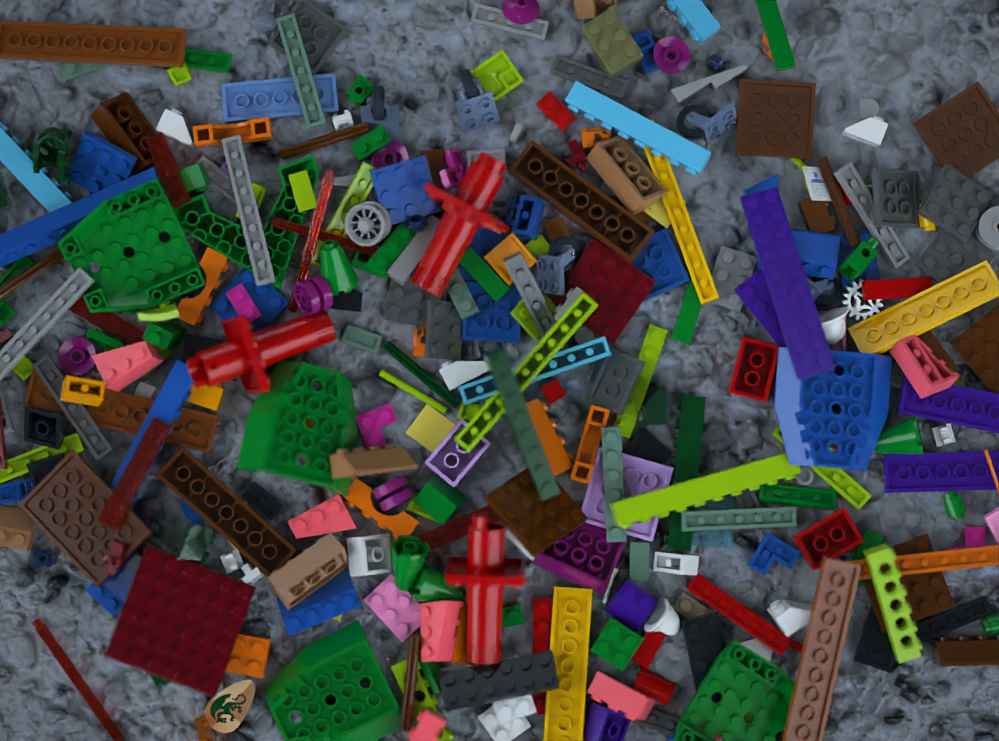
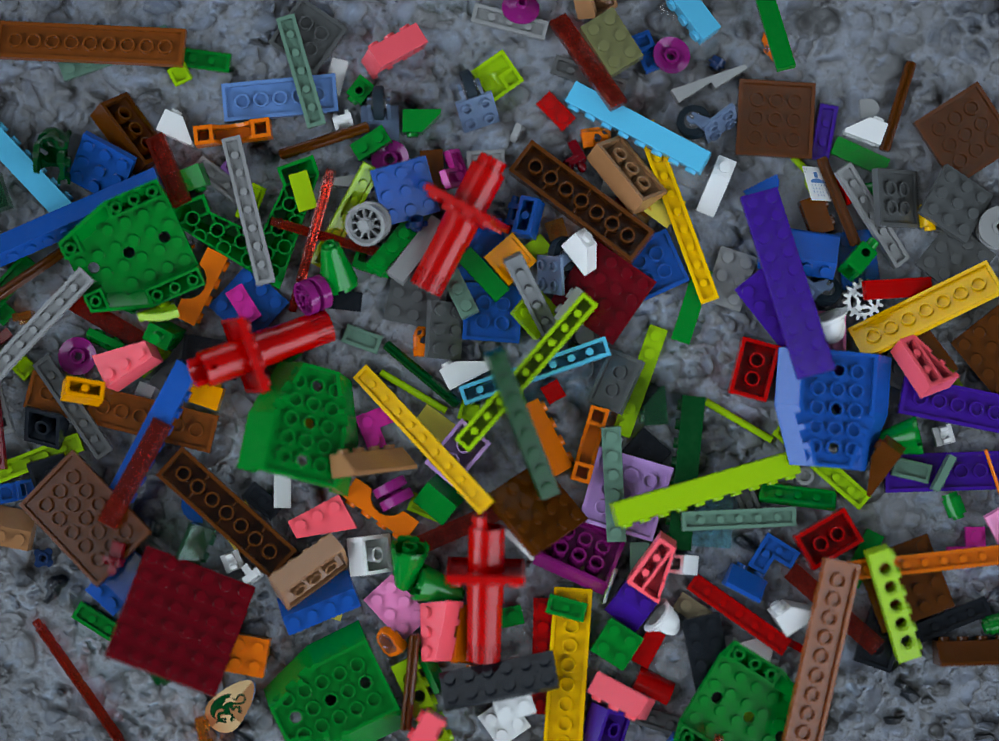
none -> clear orange plate [12,310,35,325]
none -> green tile [71,600,117,641]
none -> white sticker [274,474,291,508]
none -> white sticker [328,57,349,96]
none -> yellow plate [352,364,494,515]
none -> coral wedge [361,23,428,80]
none -> orange rock [377,626,408,657]
none -> green slope [403,109,441,138]
none -> green plate [545,594,588,622]
none -> clear red plate [549,13,627,112]
none -> white slope [561,228,597,276]
none -> coral wedge [626,531,677,604]
none -> white slope [696,155,737,218]
none -> lime bar [705,398,774,443]
none -> blue slope [721,562,768,603]
none -> clear red plate [784,563,885,655]
none -> dark purple tile [811,103,839,161]
none -> green tile [830,136,890,173]
none -> reddish brown slope [867,435,906,497]
none -> reddish brown axle [879,61,916,152]
none -> sand green tile [890,457,933,484]
none -> sand green tile [929,454,956,492]

